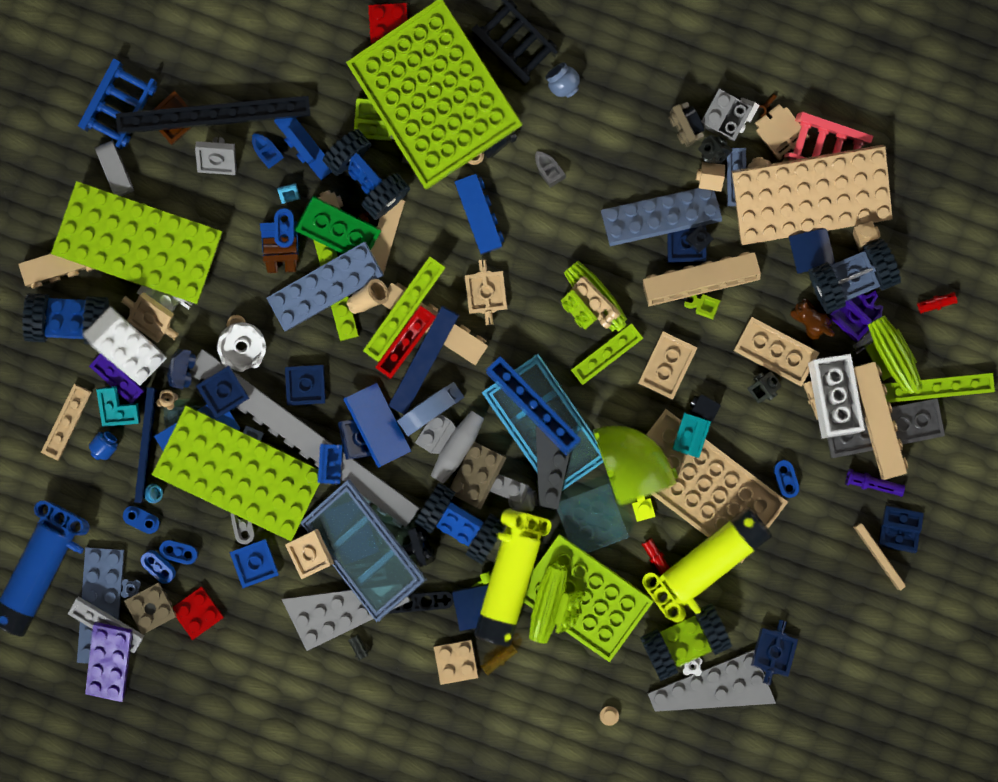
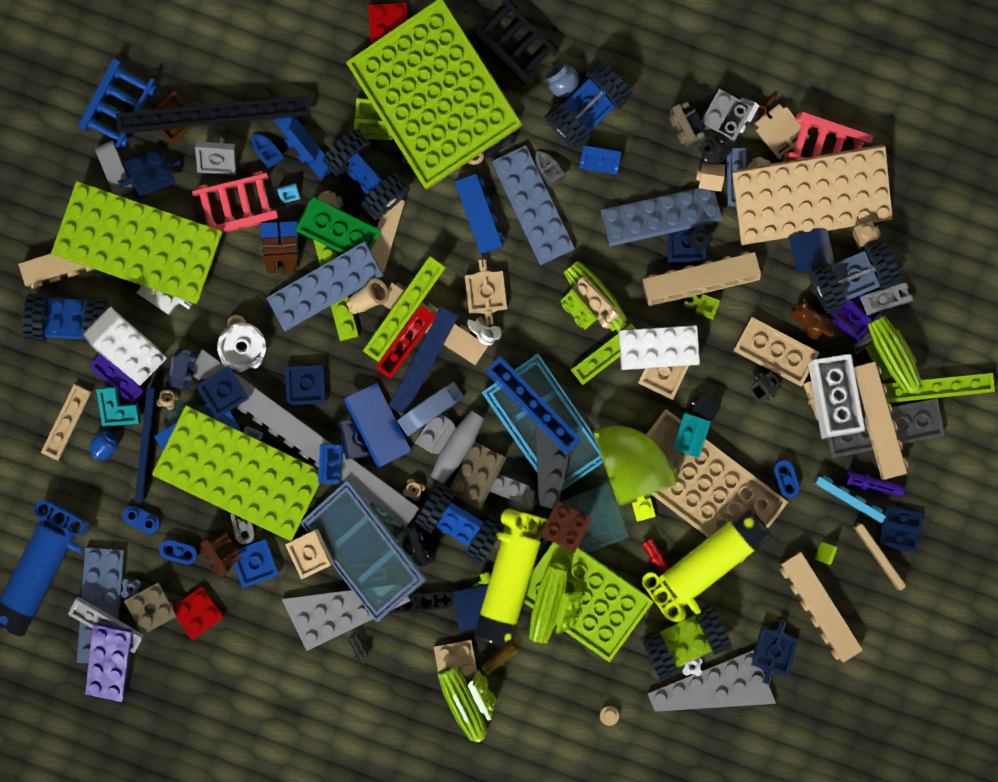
tan plate [121,292,179,343] -> none
blue plate [141,550,176,584] -> none
dark azure plate [144,484,163,503] -> none
blue plate [274,209,294,248] -> none
red pin [917,292,958,314] -> none
none -> dark blue plate [118,149,181,196]
none -> coral fence [192,171,279,233]
none -> copper plate [200,532,242,576]
none -> tan plate [403,479,425,501]
none -> lime plate [437,665,496,742]
none -> white plate [468,317,501,345]
none -> sand blue plate [491,145,575,266]
none -> copper plate [540,501,592,553]
none -> plate [544,61,633,151]
none -> blue hinge [579,146,621,175]
none -> white brick [618,326,699,370]
none -> tan brick [779,551,863,663]
none -> medium azure plate [814,475,886,523]
none -> lime slope [815,542,837,565]
none -> light grey plate [860,282,914,315]

